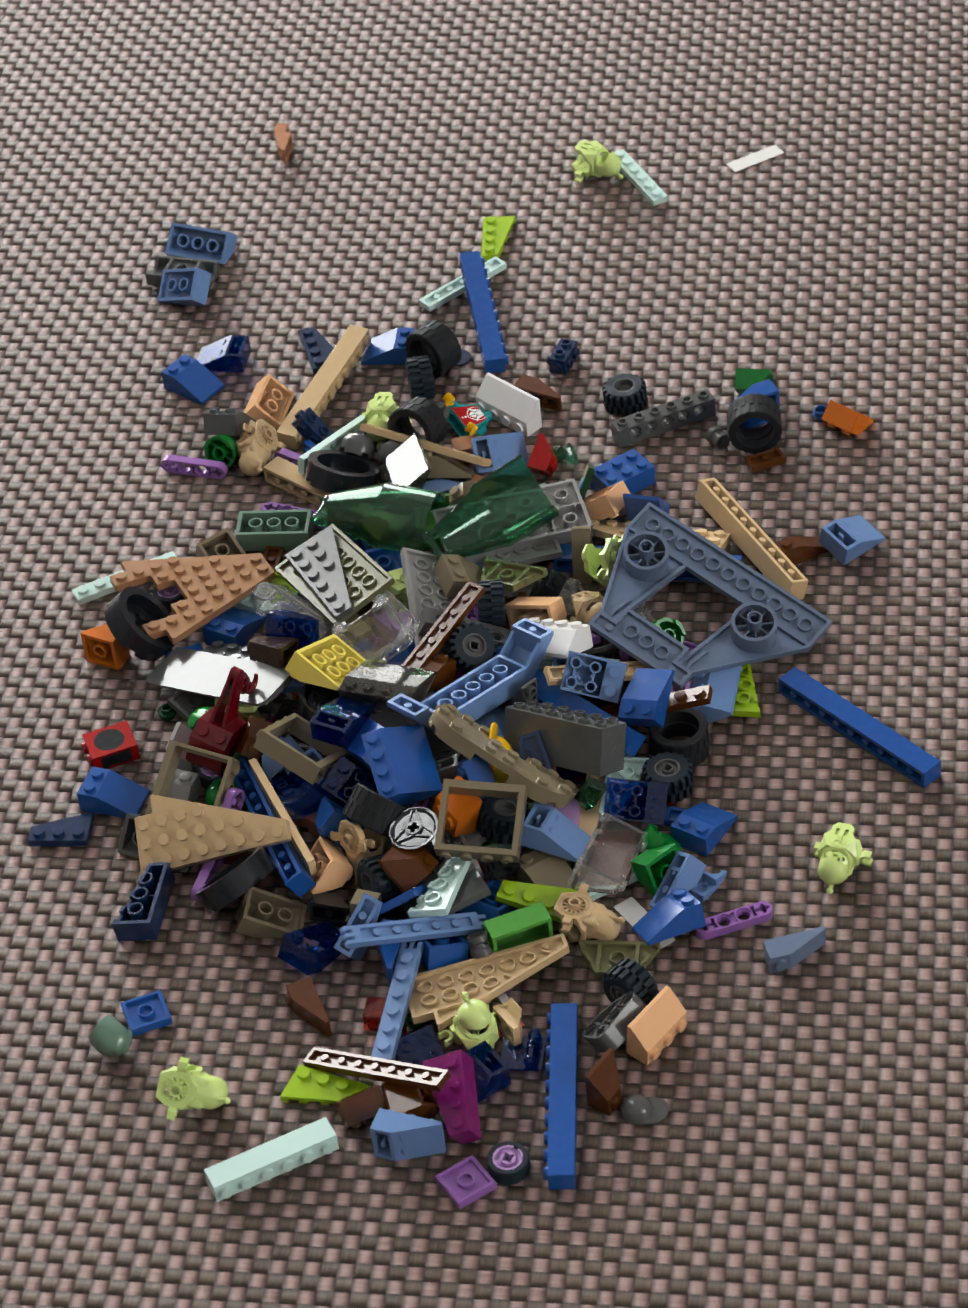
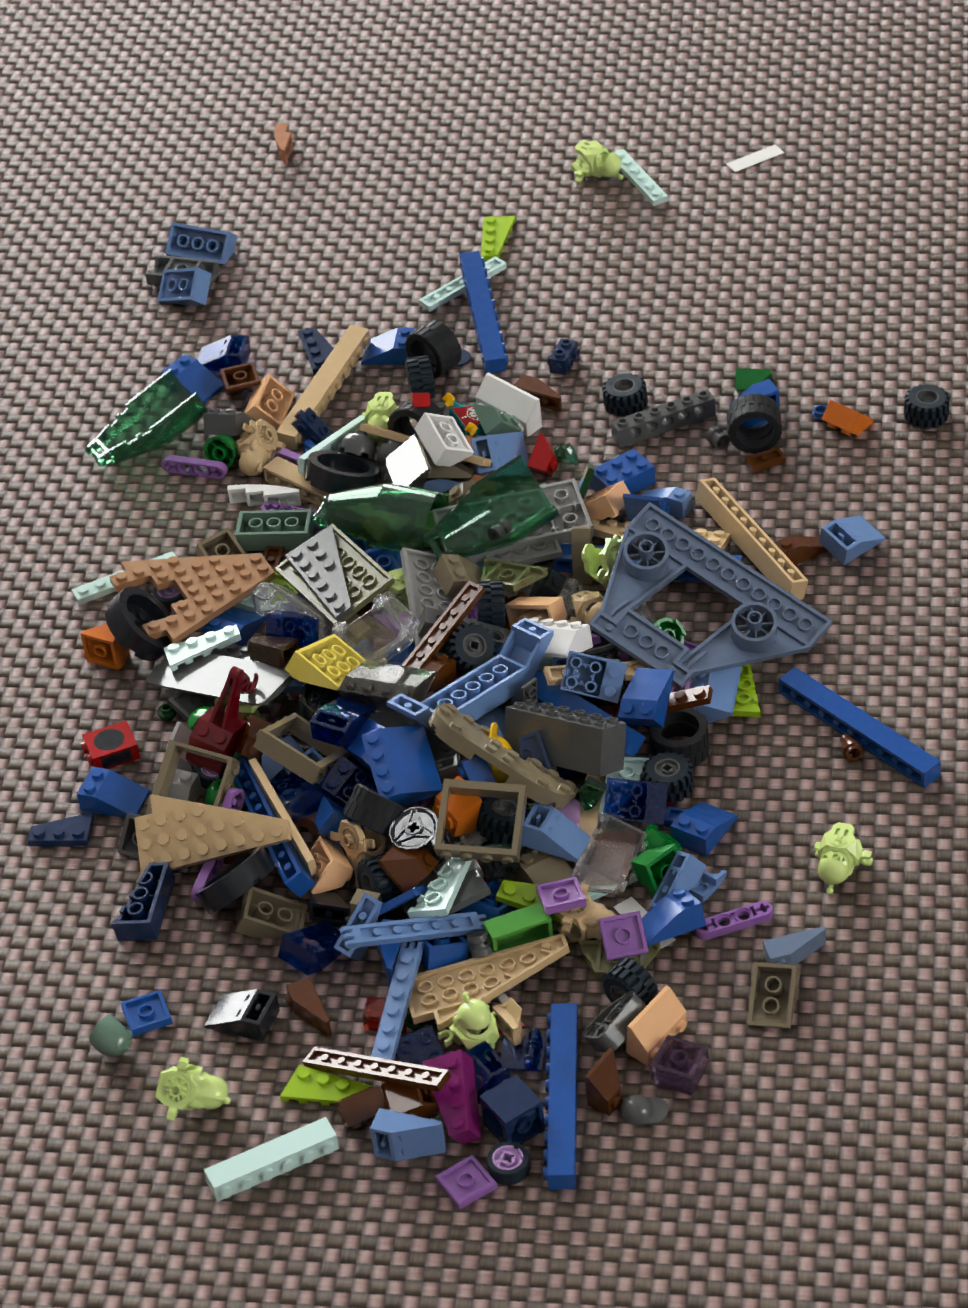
none -> clear green windscreen [85,369,208,466]
none -> light aqua wing [164,625,242,672]
none -> black slope [204,989,280,1042]
none -> reddish brown slope [220,362,261,396]
none -> white slope [227,484,301,506]
none -> red slope [410,393,430,407]
none -> white slope [414,412,474,467]
none -> sand green slope [473,404,521,435]
none -> dark blue brick [480,1075,545,1144]
none -> dark grey wheel [487,518,514,544]
none -> medium lavender tile [536,877,587,915]
none -> medium lavender tile [598,911,649,961]
none -> medium blue slope [641,487,693,519]
none -> clear purple brick [650,1035,709,1096]
none -> dark tan slope [747,962,800,1029]
none -> reddish brown cone [840,734,862,761]
none -> black wheel [904,384,950,429]

